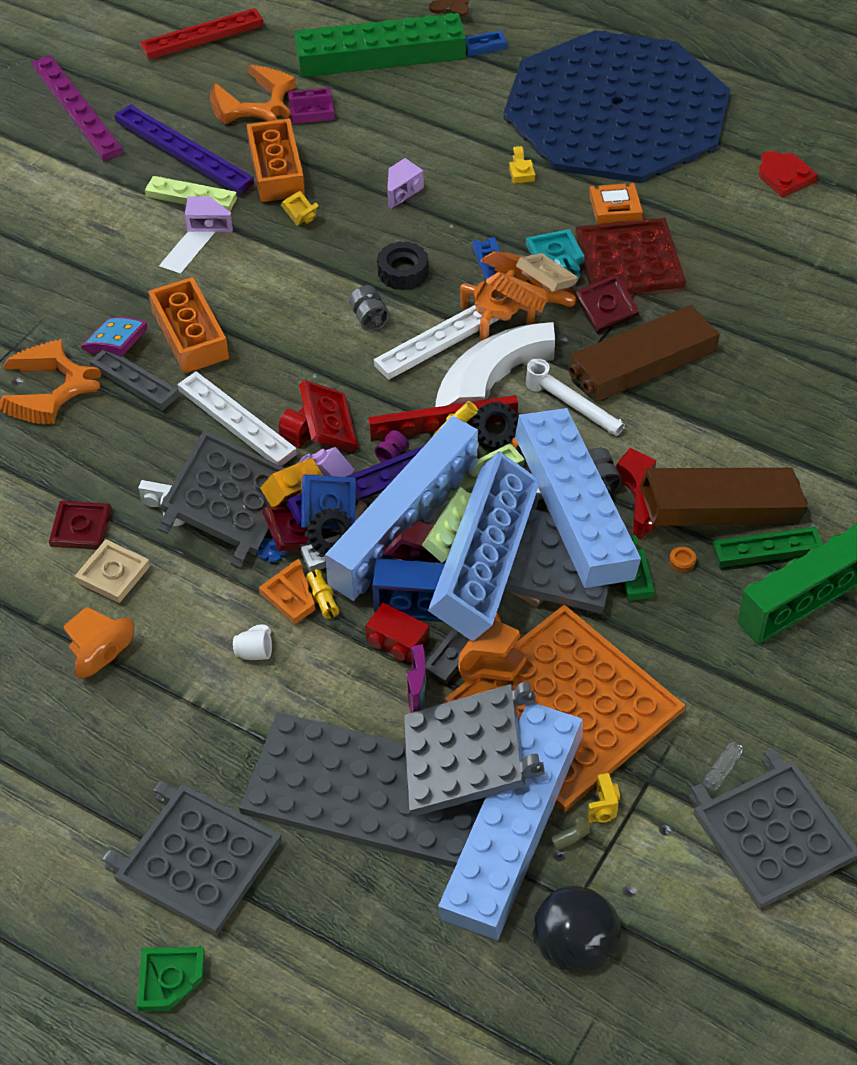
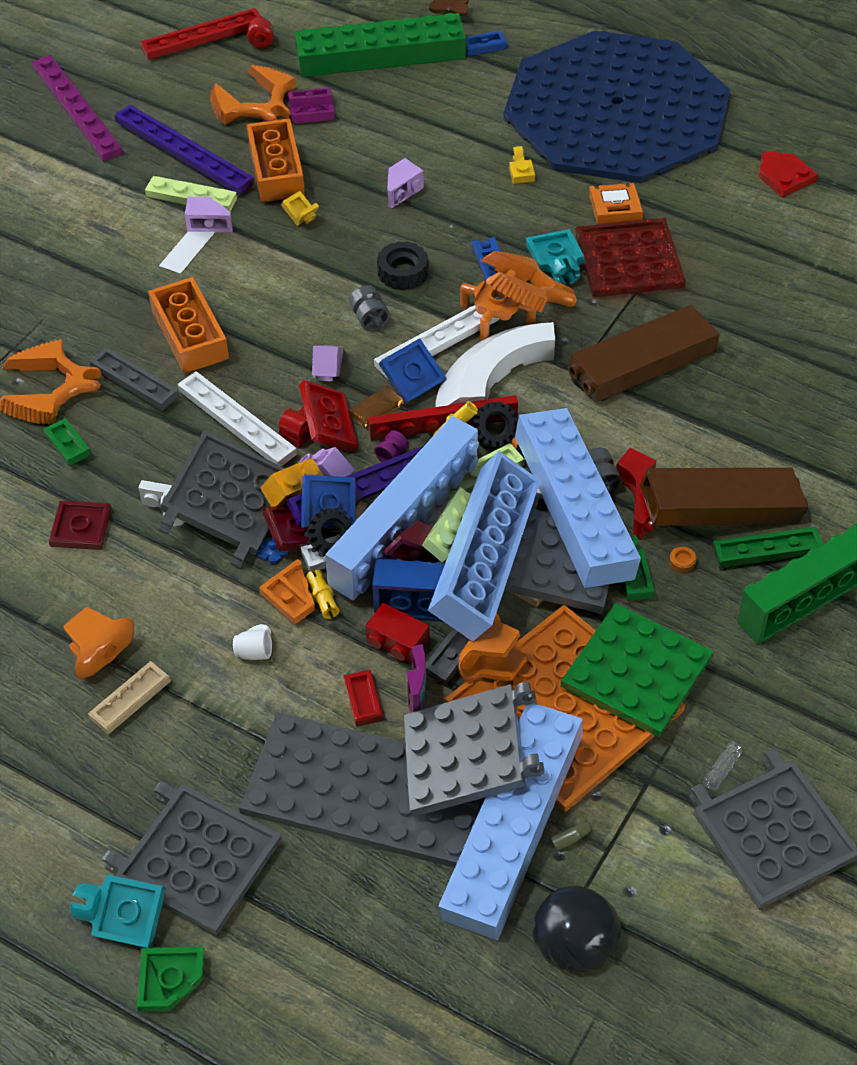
tan plate [74,539,150,603] -> none
slope [81,317,147,357] -> none
tan plate [516,253,578,292] -> none
white piece [525,359,625,436] -> none
dark red tile [575,274,640,333] -> none
yellow bracket [587,773,620,823] -> none
none -> green plate [43,418,91,466]
none -> teal plate [70,874,166,948]
none -> tan plate [88,661,171,735]
none -> red head [247,18,274,49]
none -> lavender slope [312,345,343,381]
none -> red tile [344,670,383,726]
none -> clear orange tile [349,385,403,429]
none -> blue plate [379,338,447,405]
none -> green plate [560,603,714,738]

